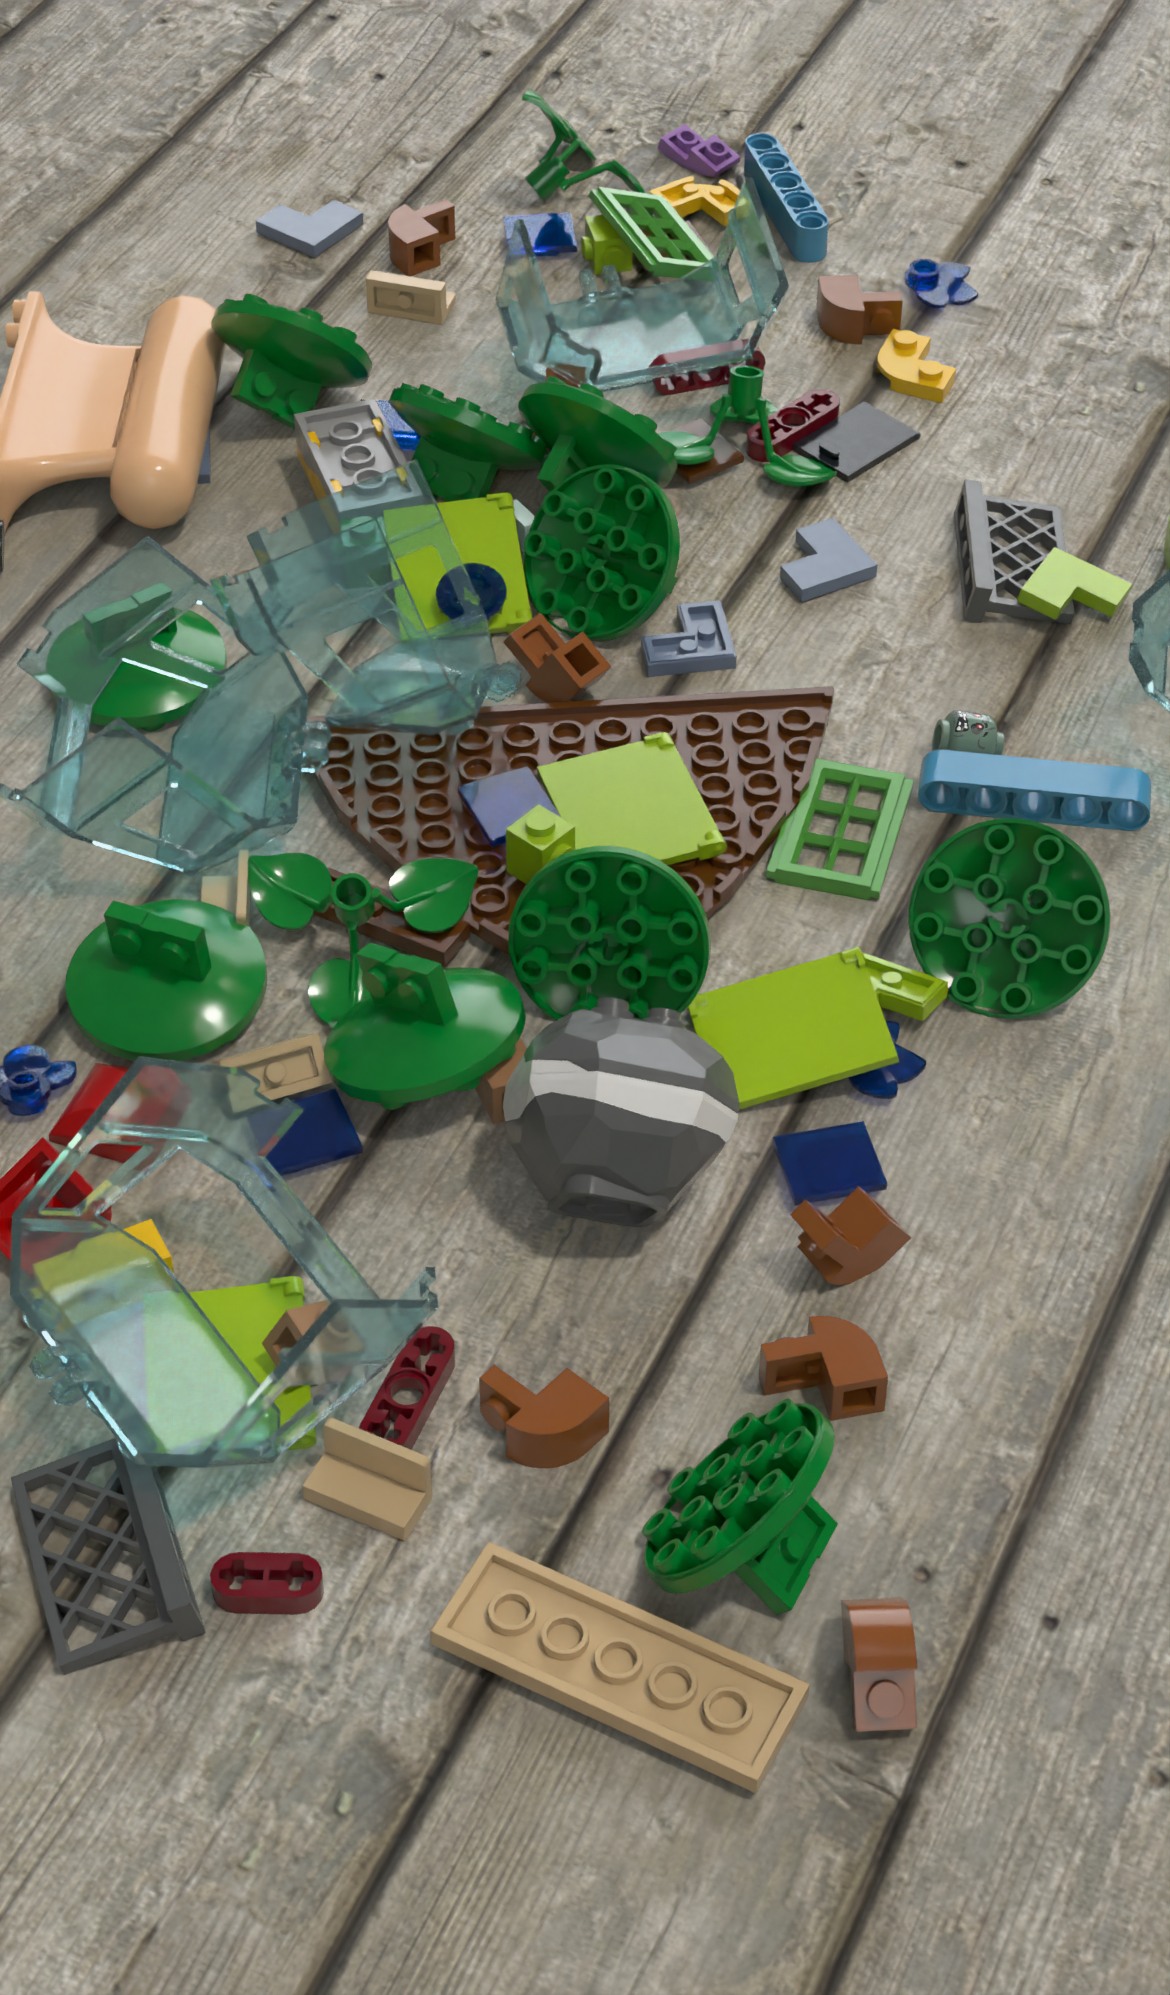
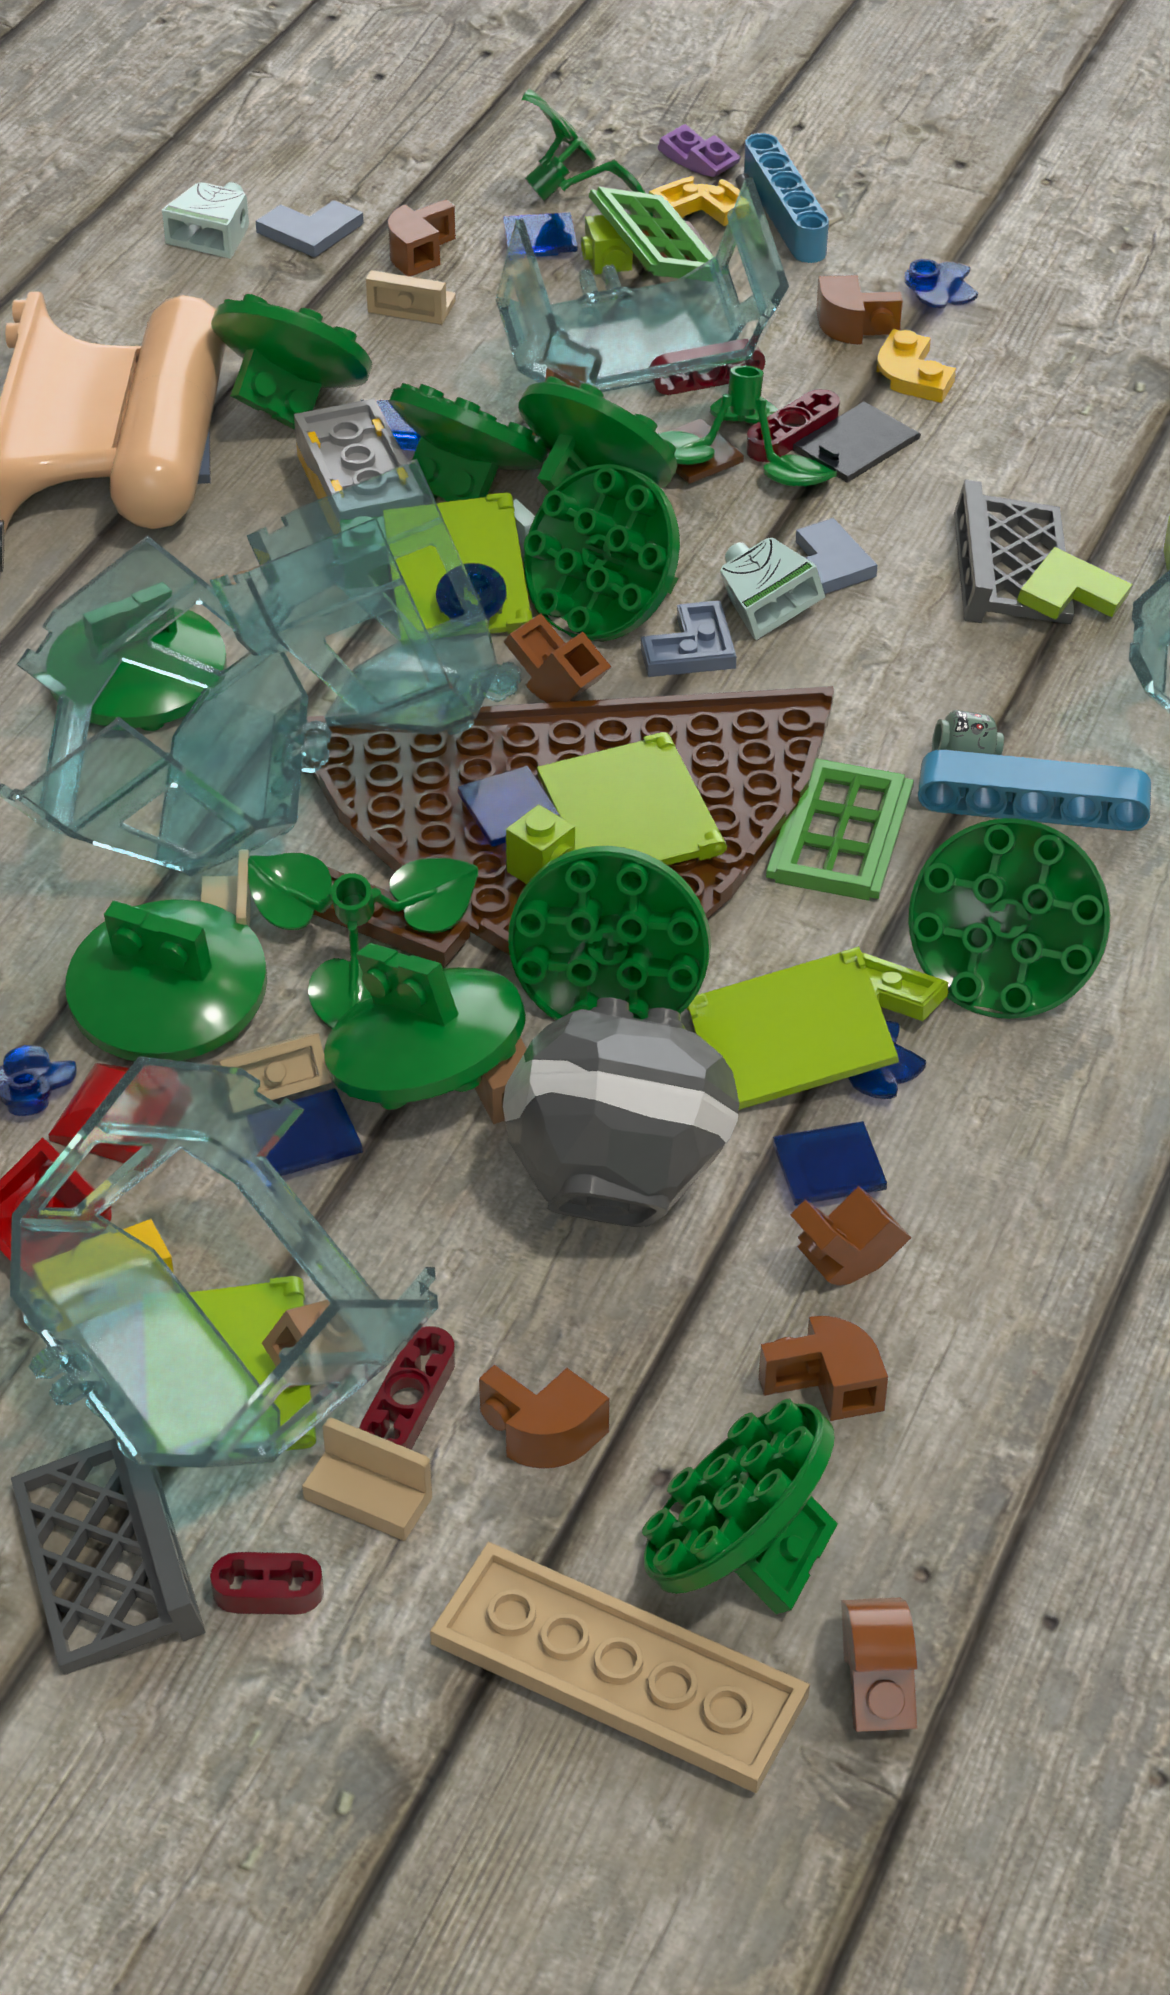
none -> light aqua torso [162,182,249,259]
none -> light aqua torso [720,538,825,640]

